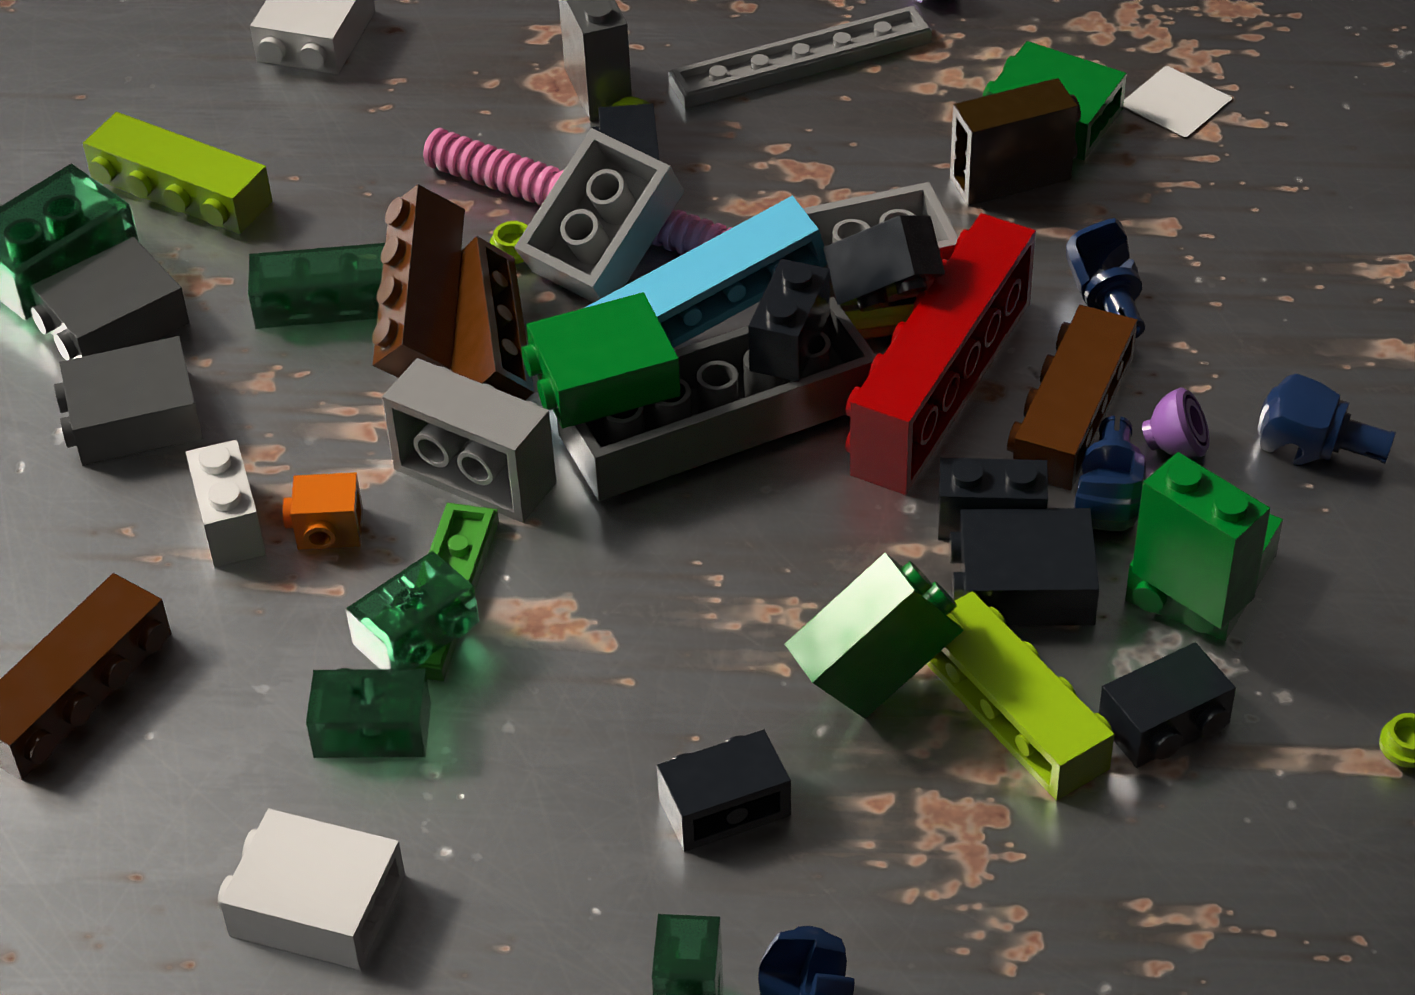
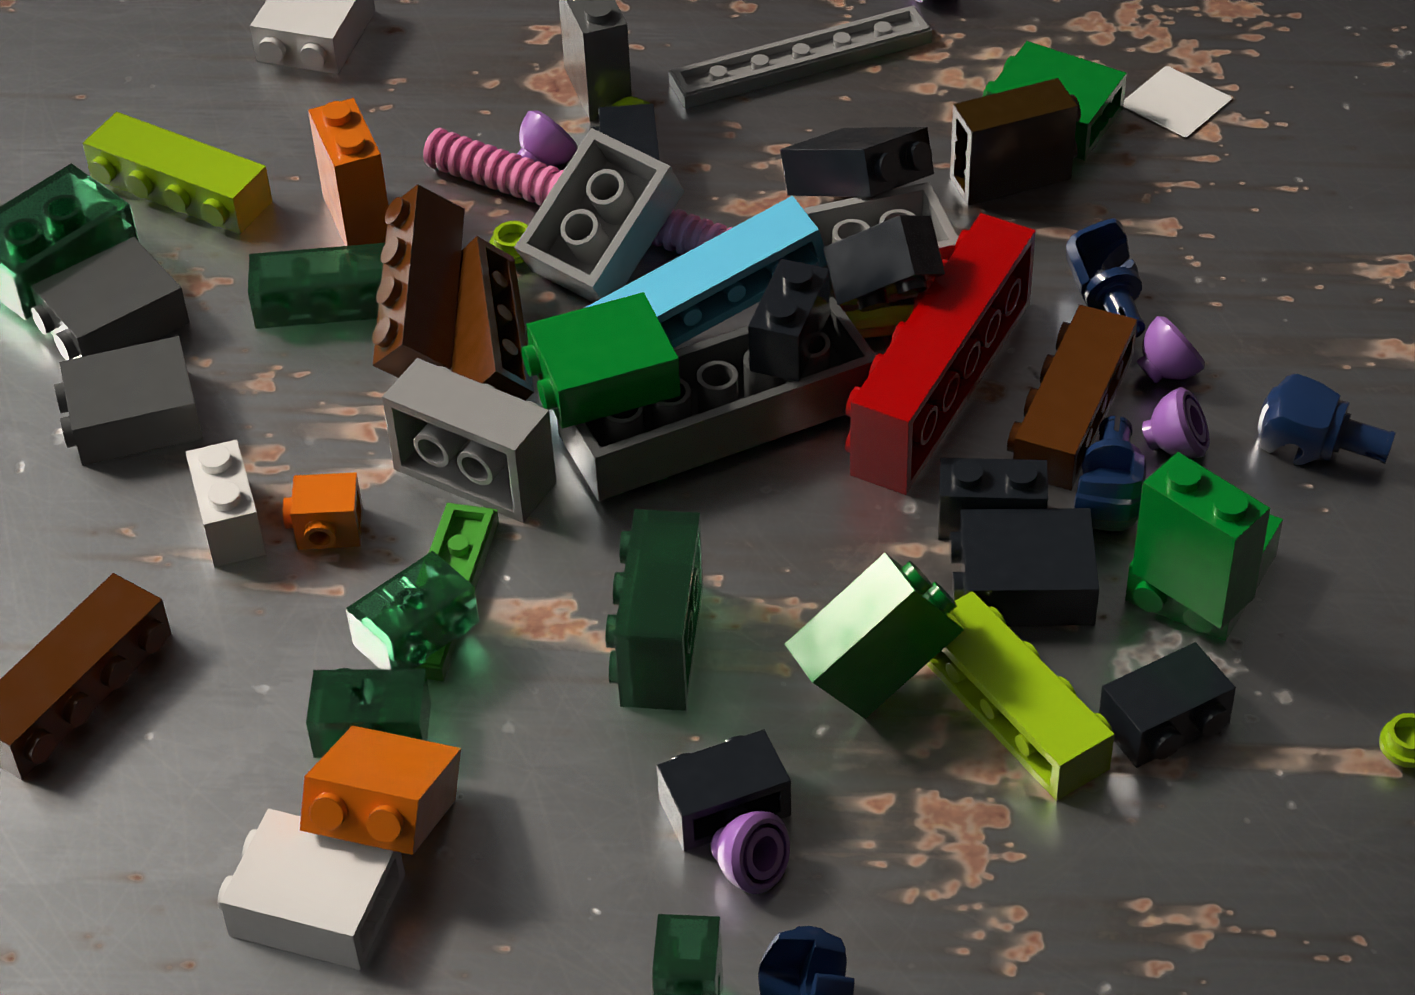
none -> orange brick [299,725,461,855]
none -> orange brick [308,98,389,254]
none -> medium lavender brick [517,110,578,167]
none -> clear green brick [605,509,703,711]
none -> medium lavender brick [711,811,790,894]
none -> black brick [780,127,934,197]
none -> medium lavender brick [1136,316,1205,384]

